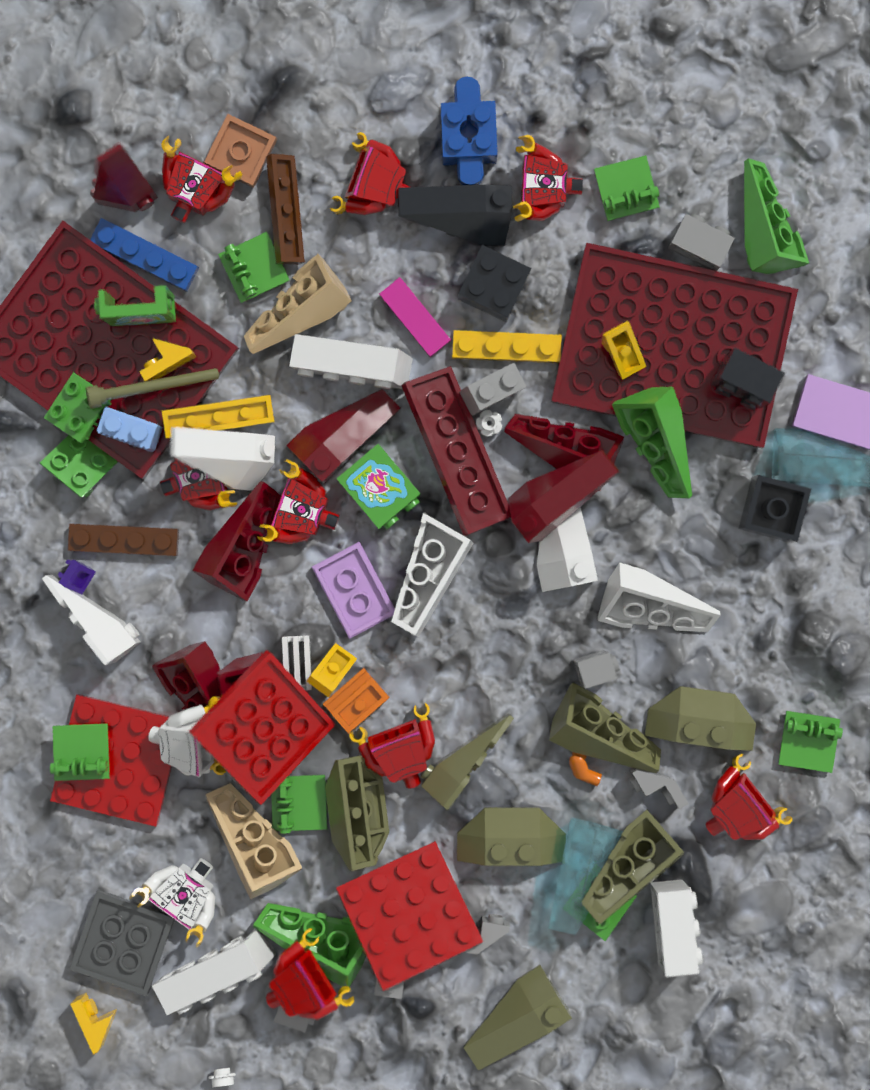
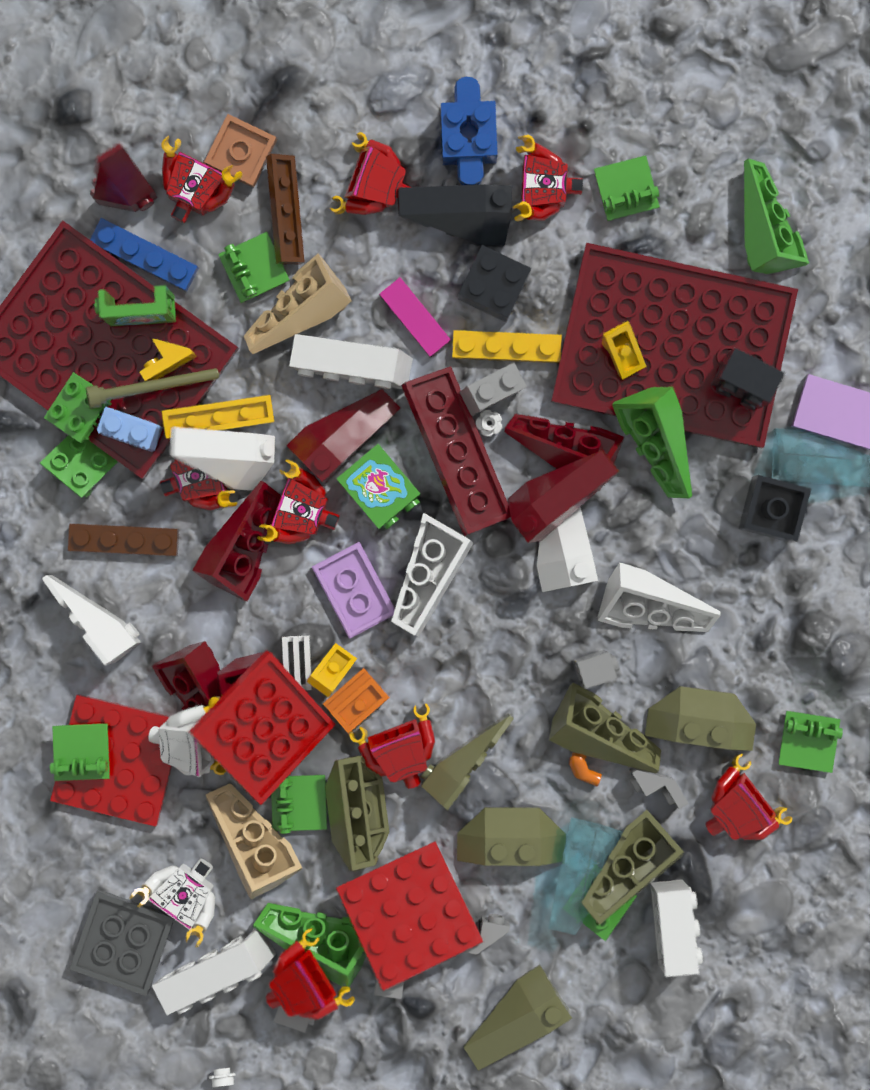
dark purple tile [58,559,96,595] -> none
yellow slope [70,993,117,1054] -> none
light grey brick [668,214,735,271] -> none

